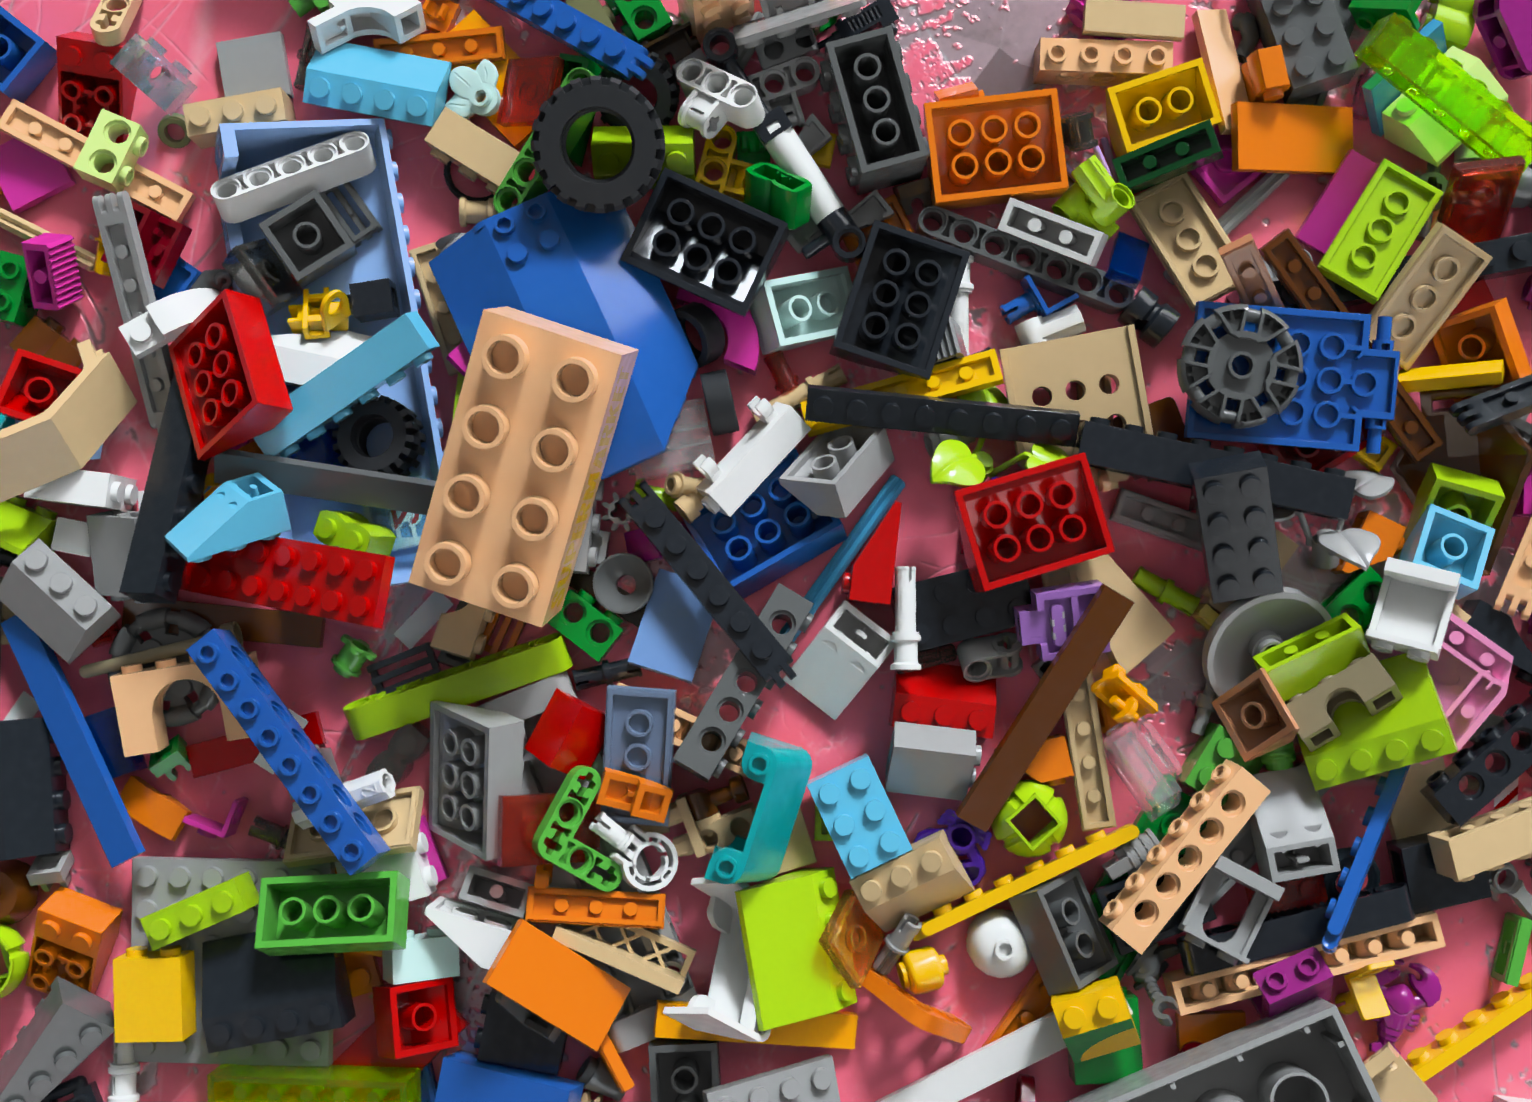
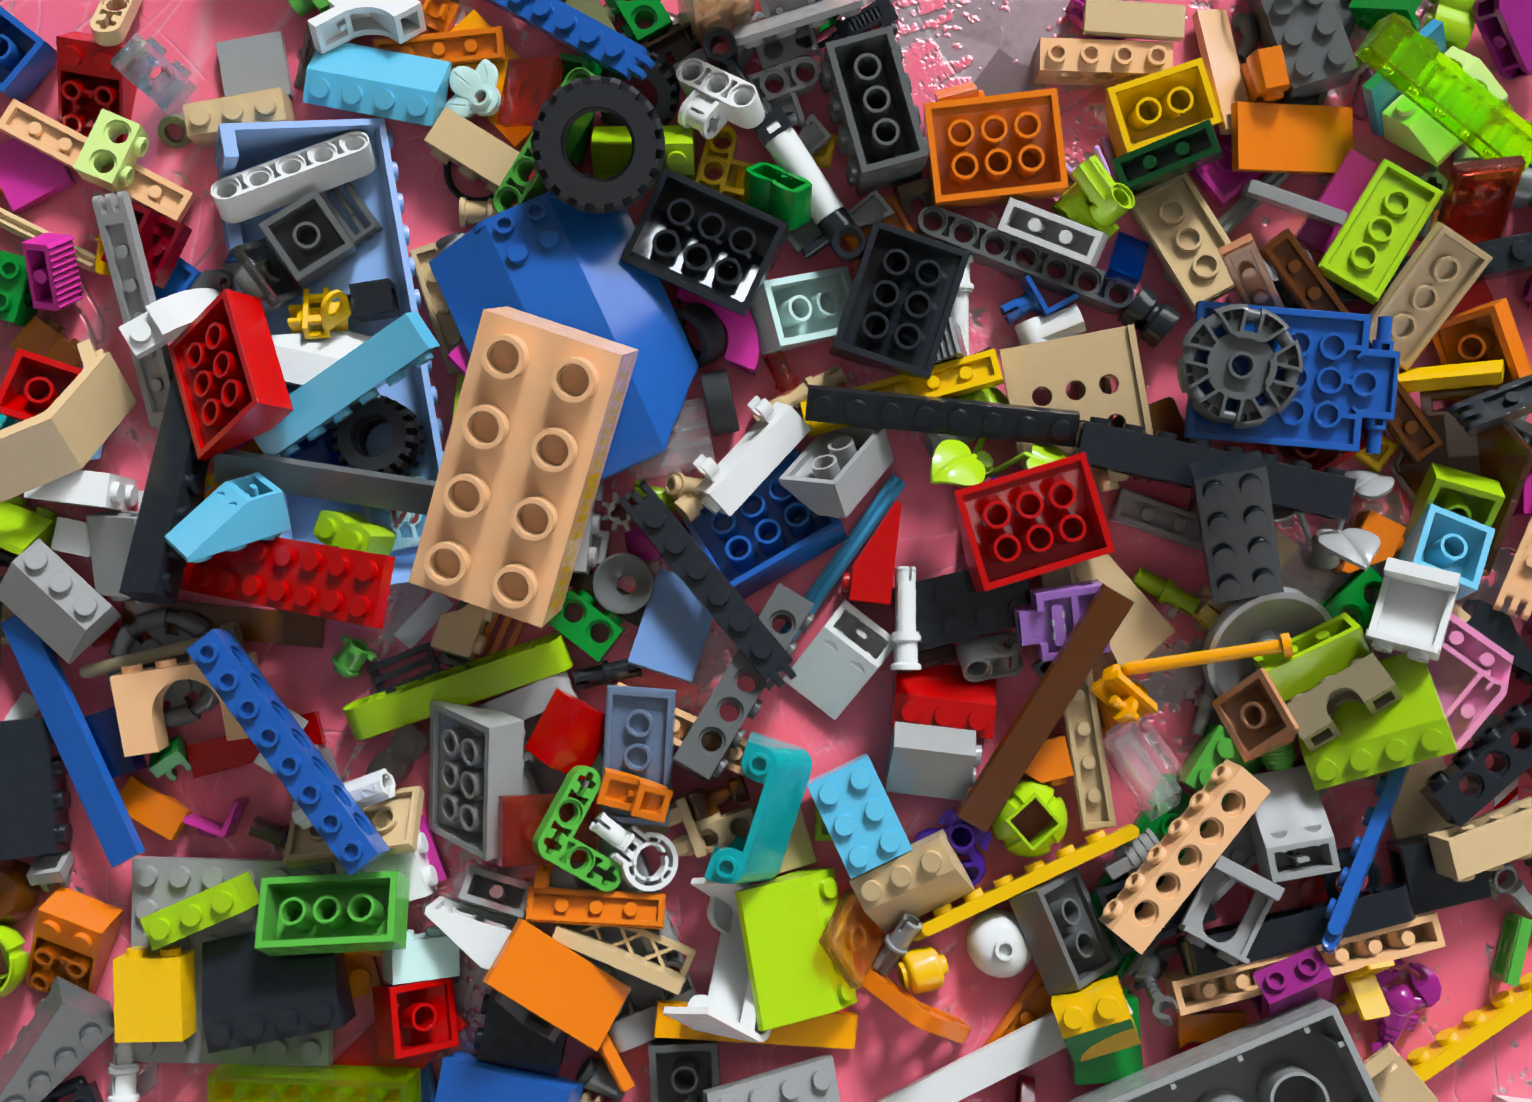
green tile [736,131,770,164] -> none
clear smoke piece [1060,110,1099,152] -> none
none -> light orange bar [1122,633,1293,676]
none -> light grey tile [1240,179,1348,228]

